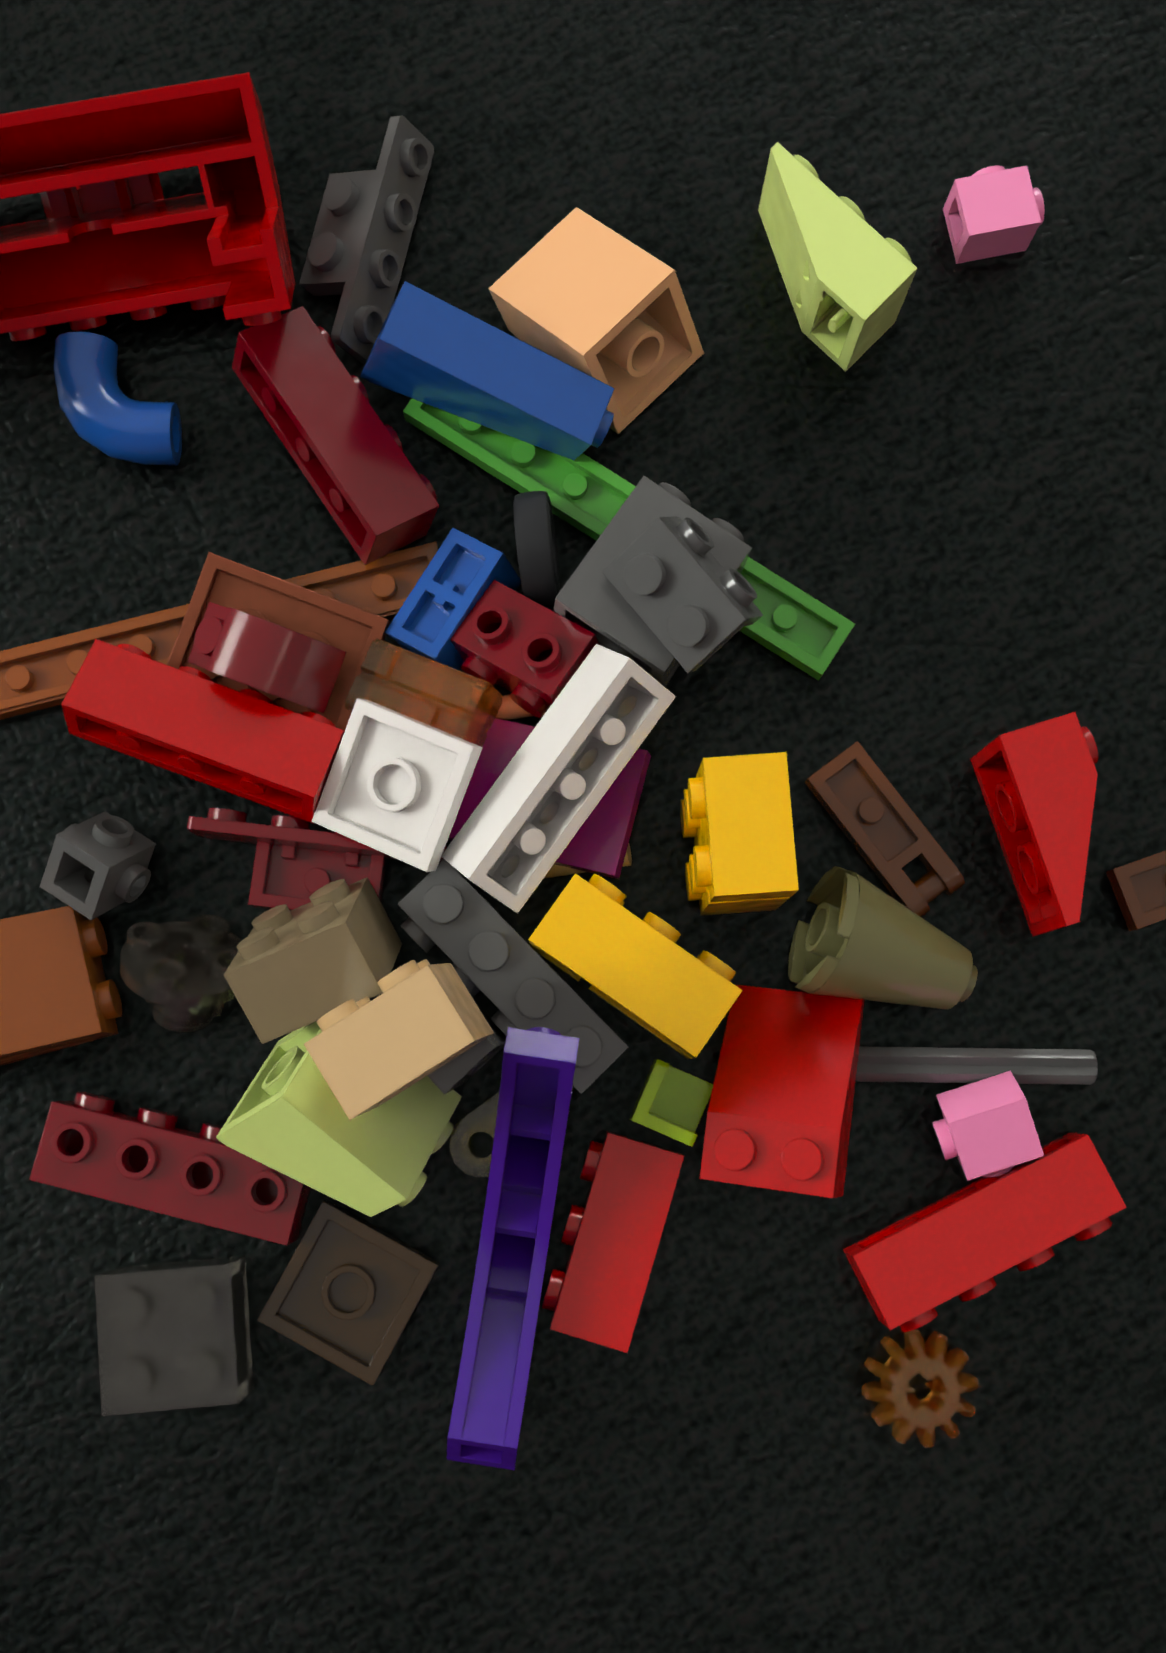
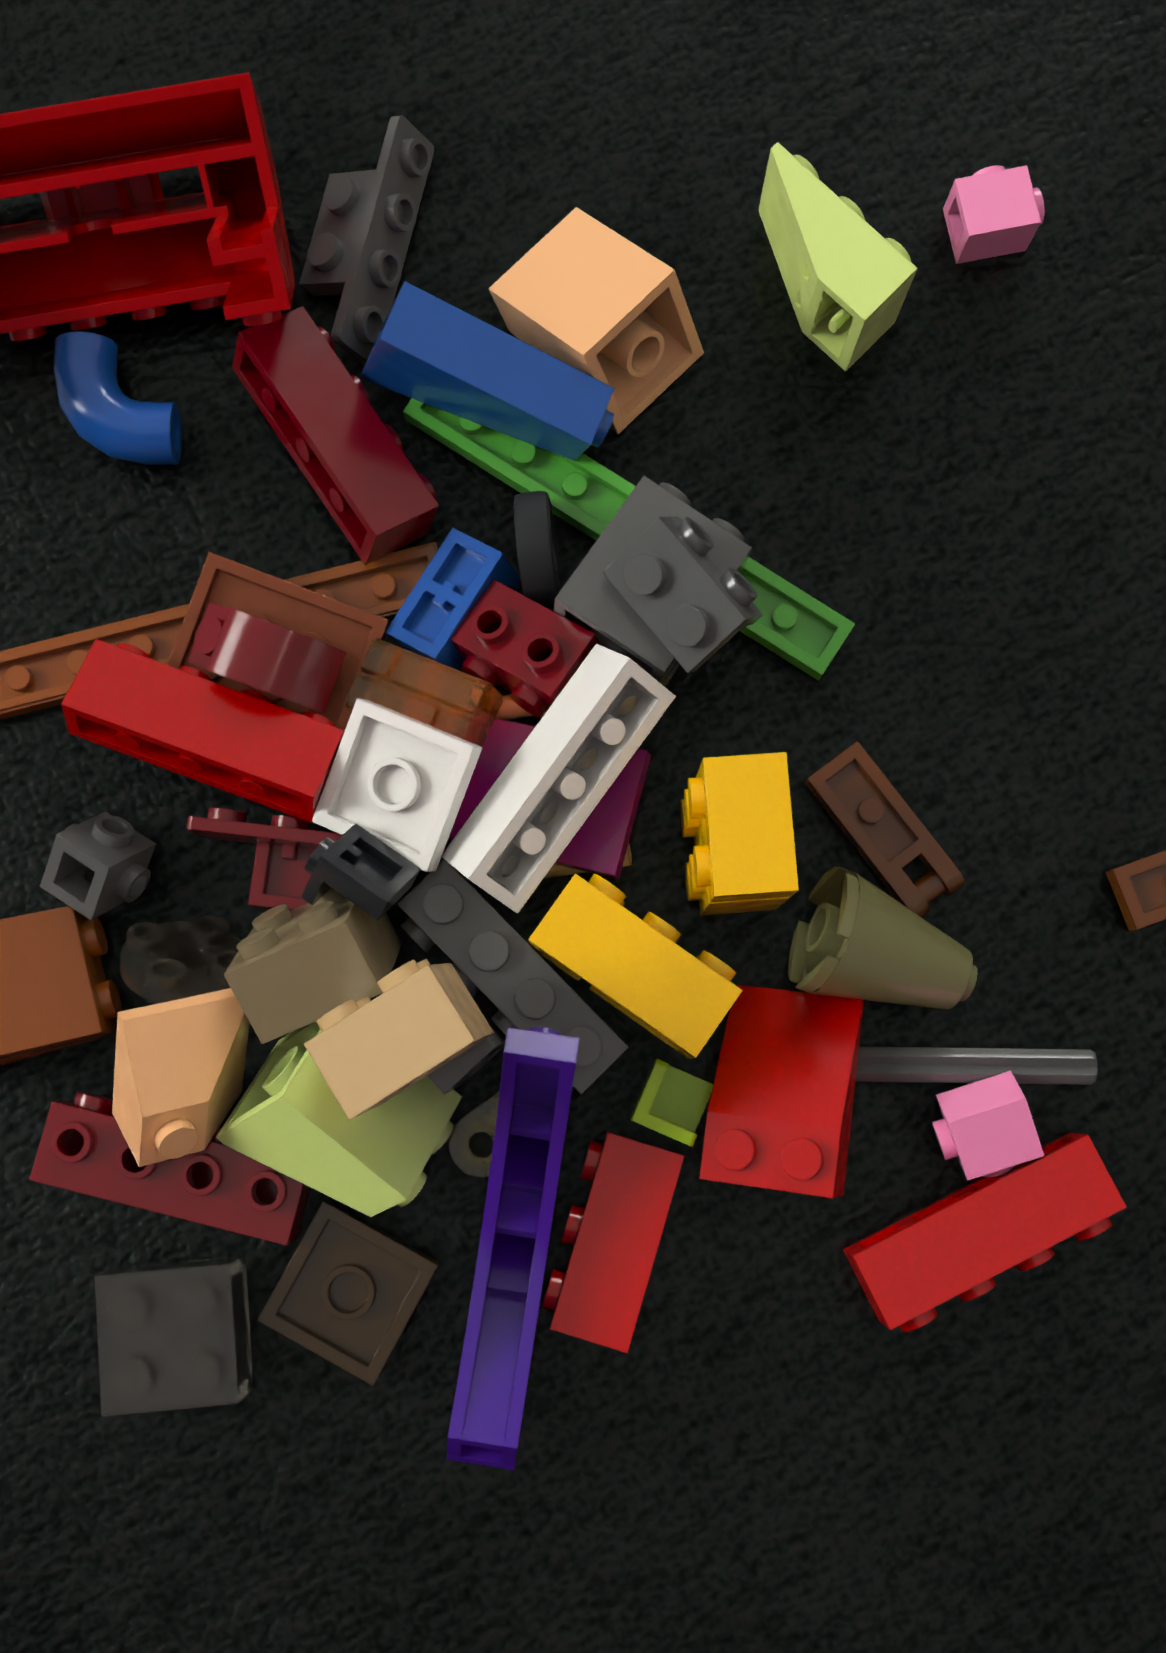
clear orange gear [862,1329,978,1448] -> none
red slope [970,712,1098,937] -> none
none -> light nougat slope [112,988,250,1167]
none -> black bracket [301,823,421,920]

